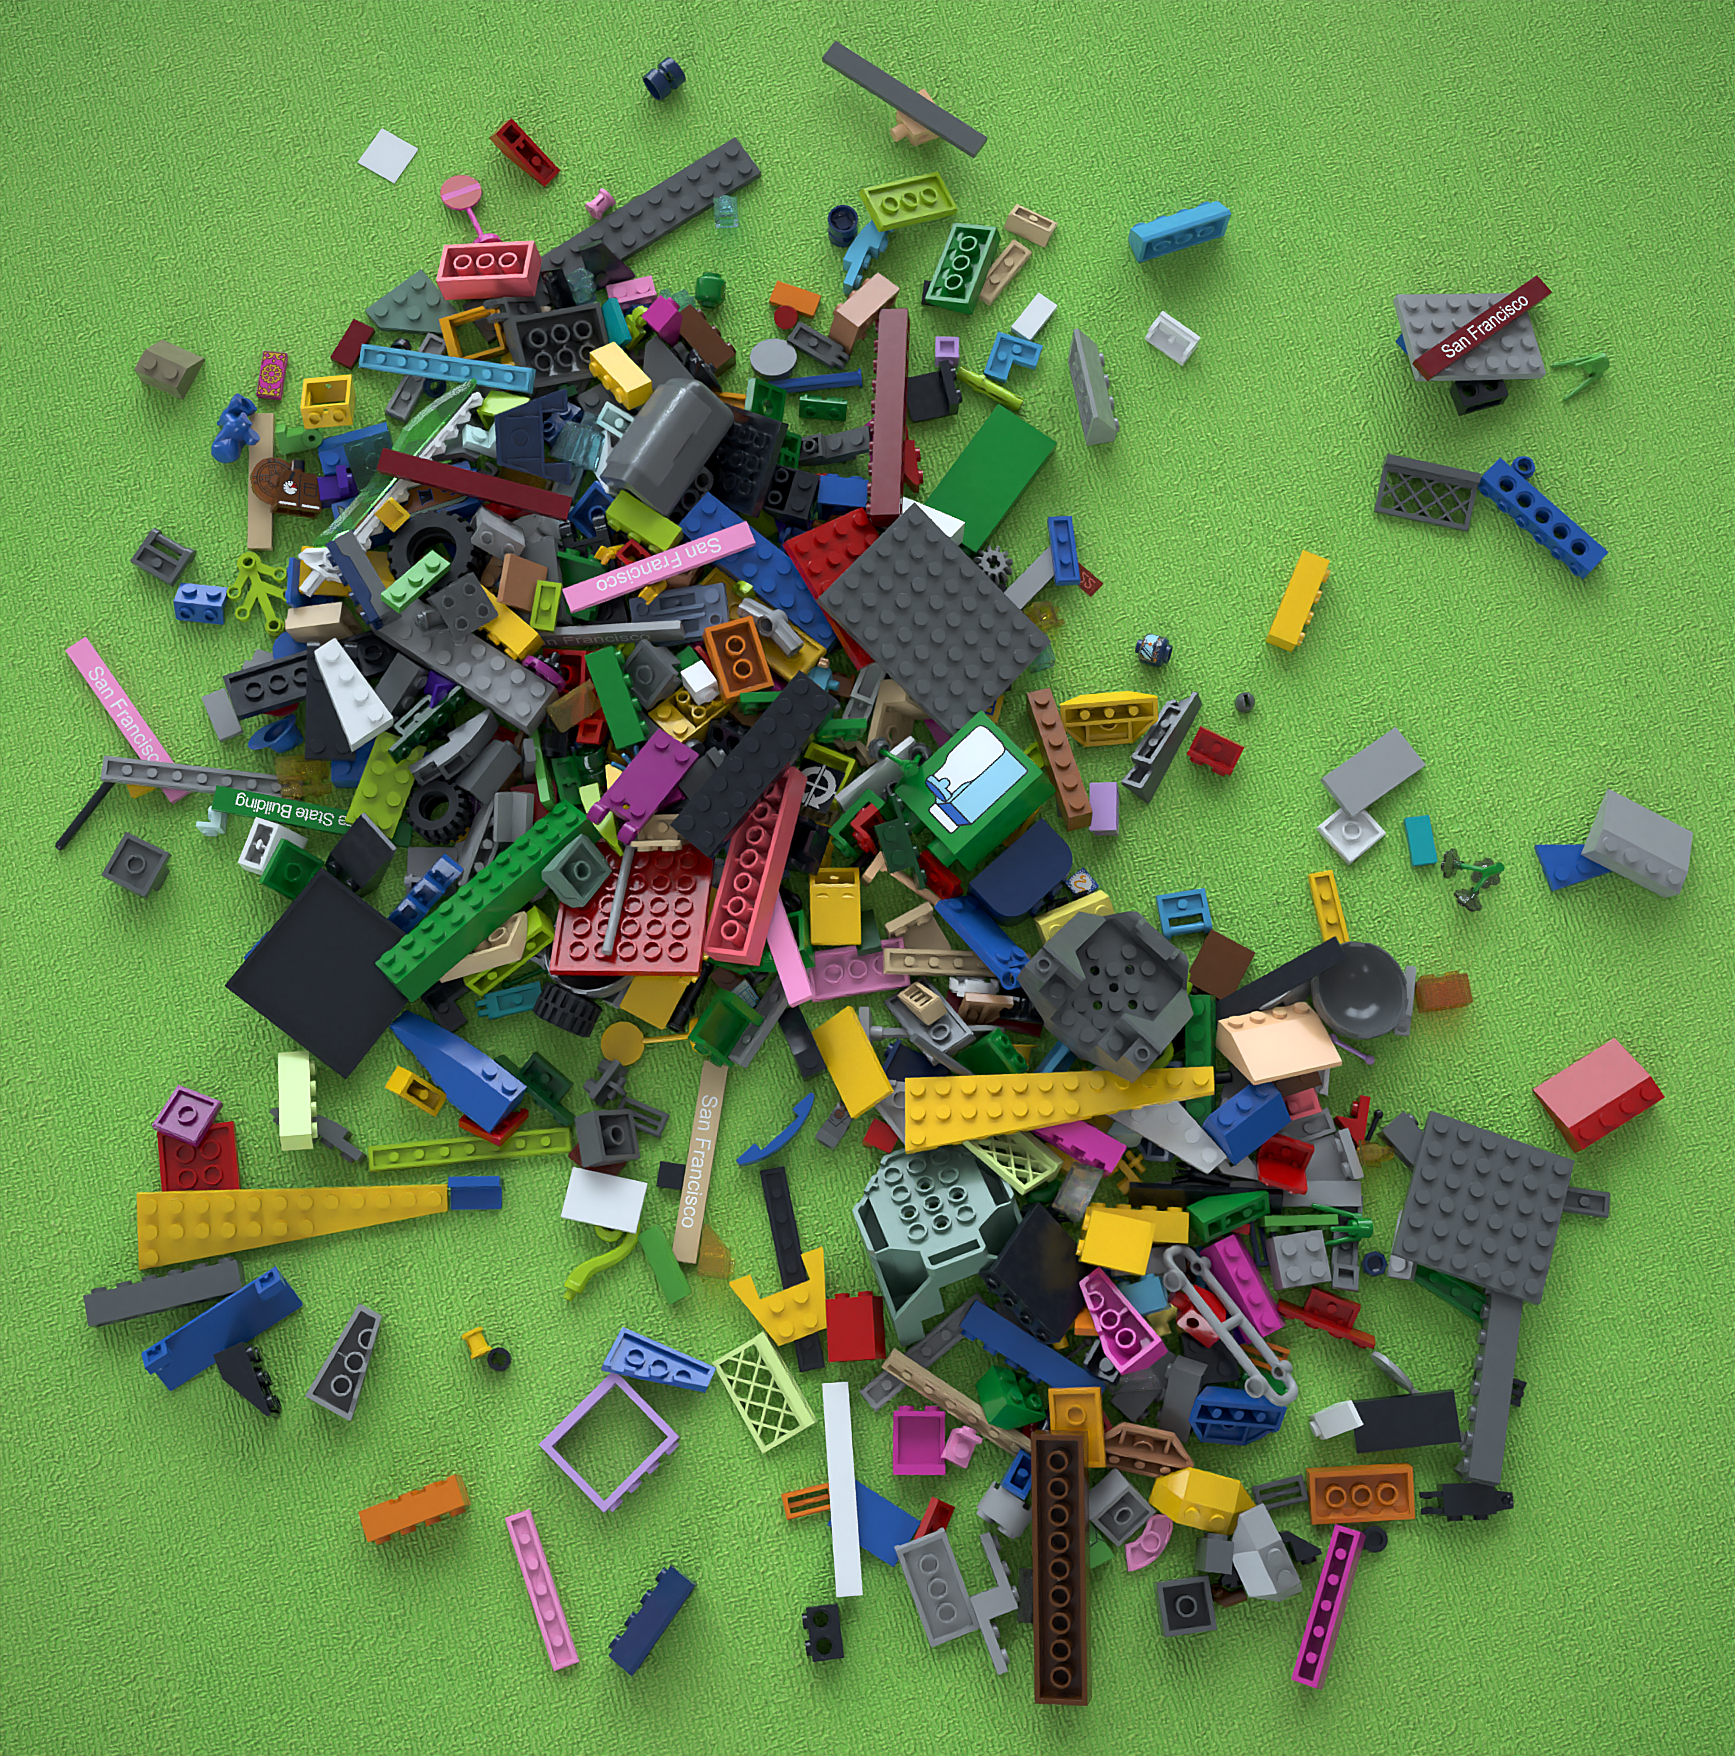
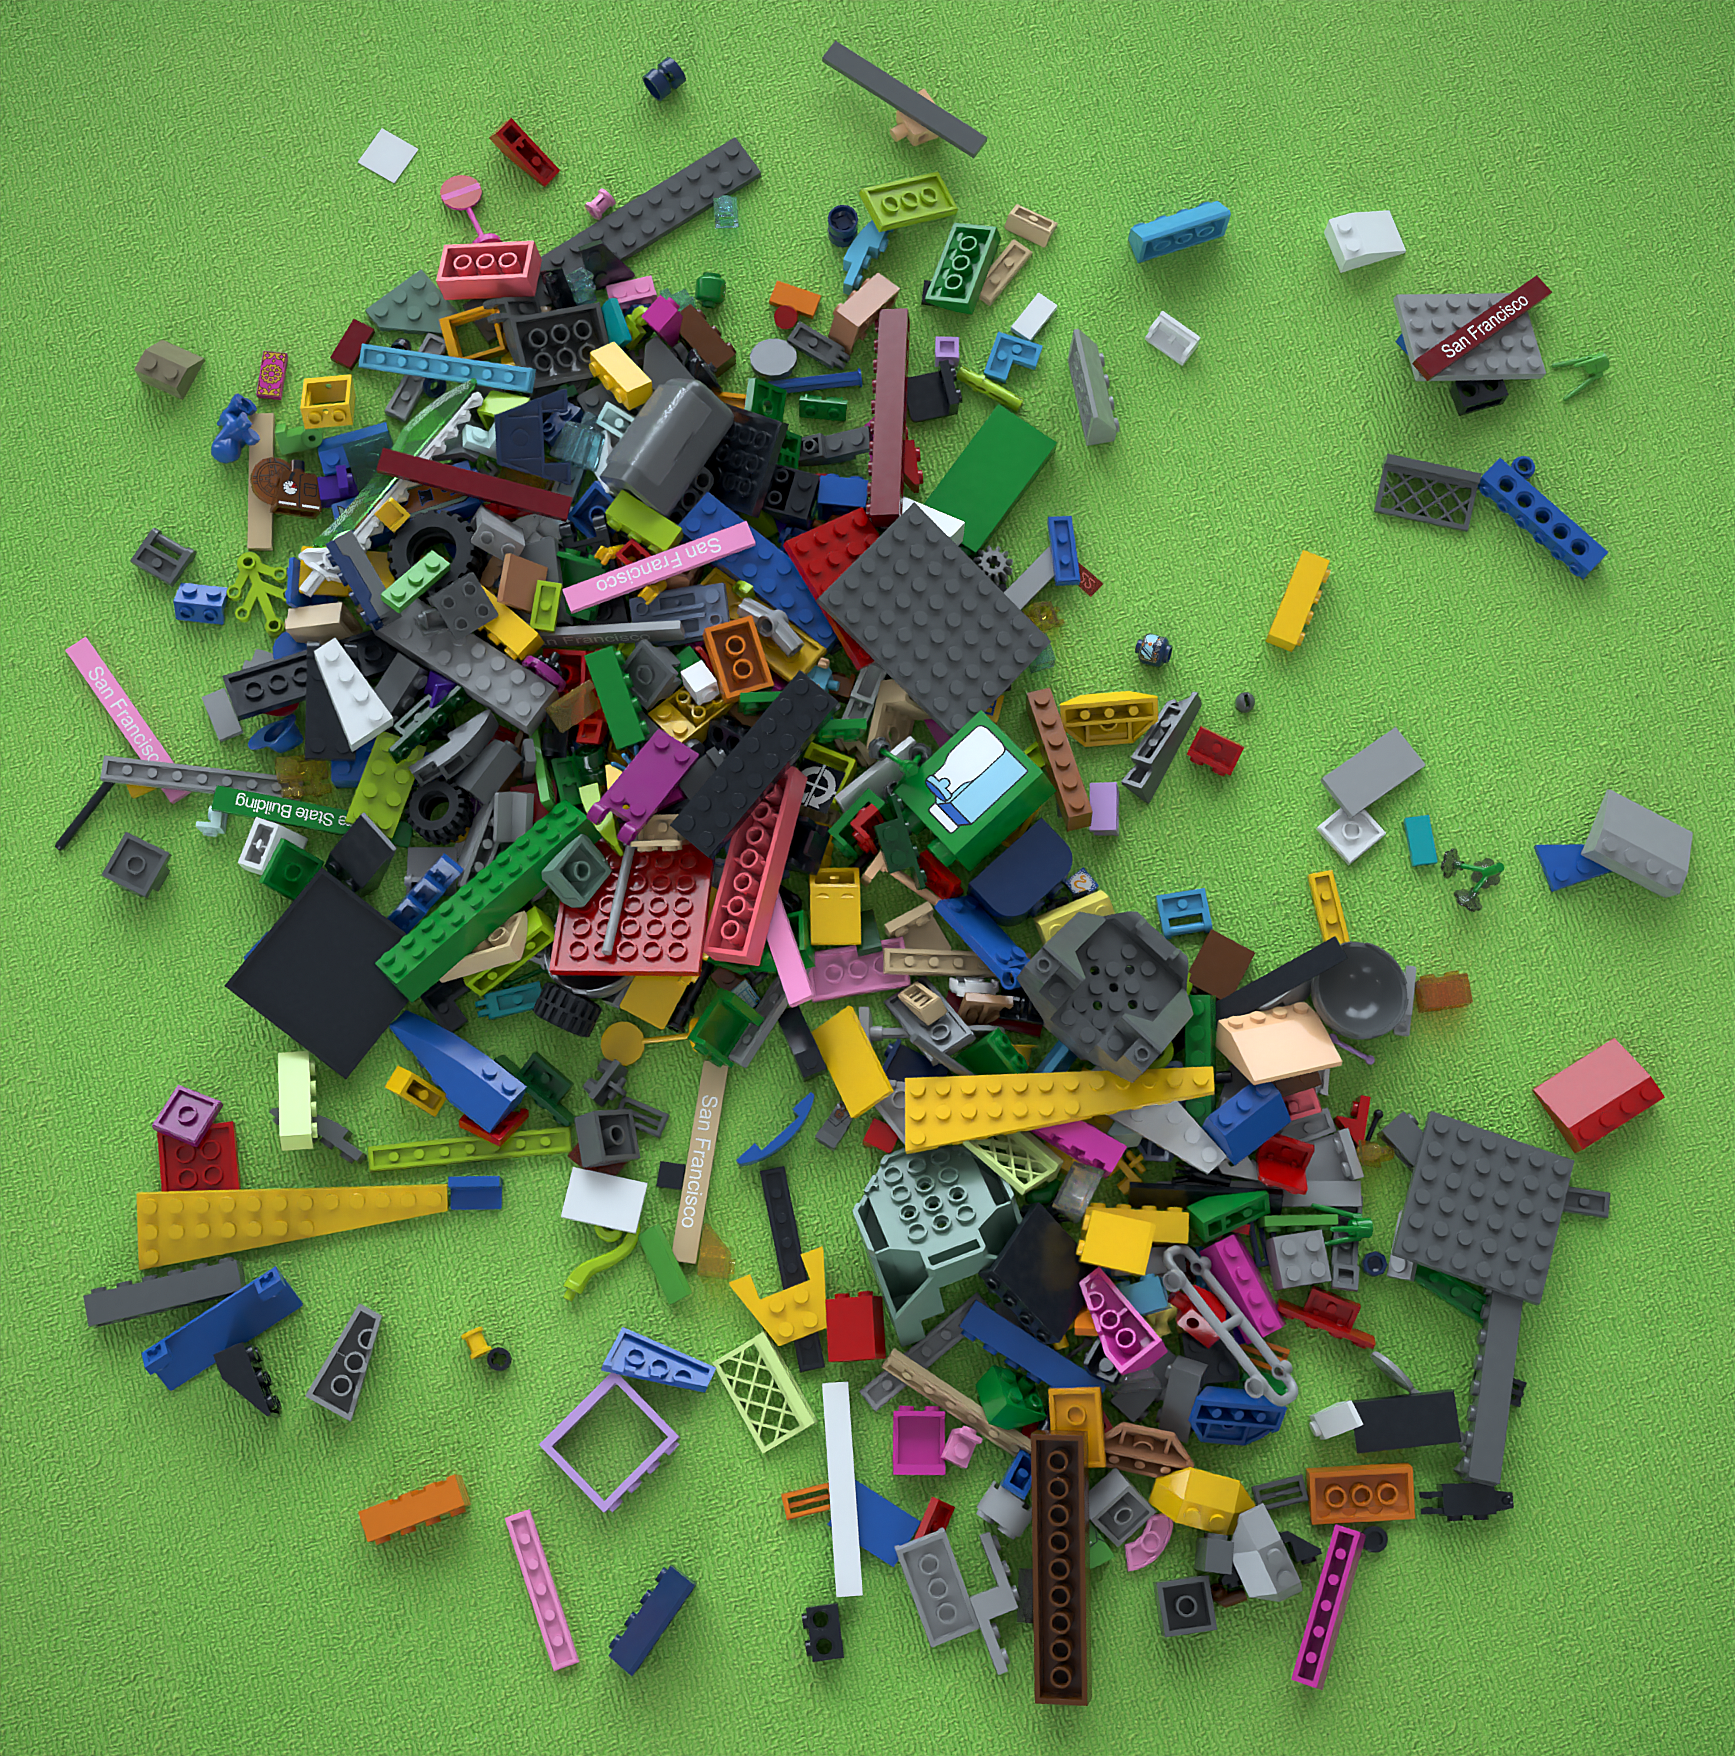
none -> white slope [1324,210,1406,273]

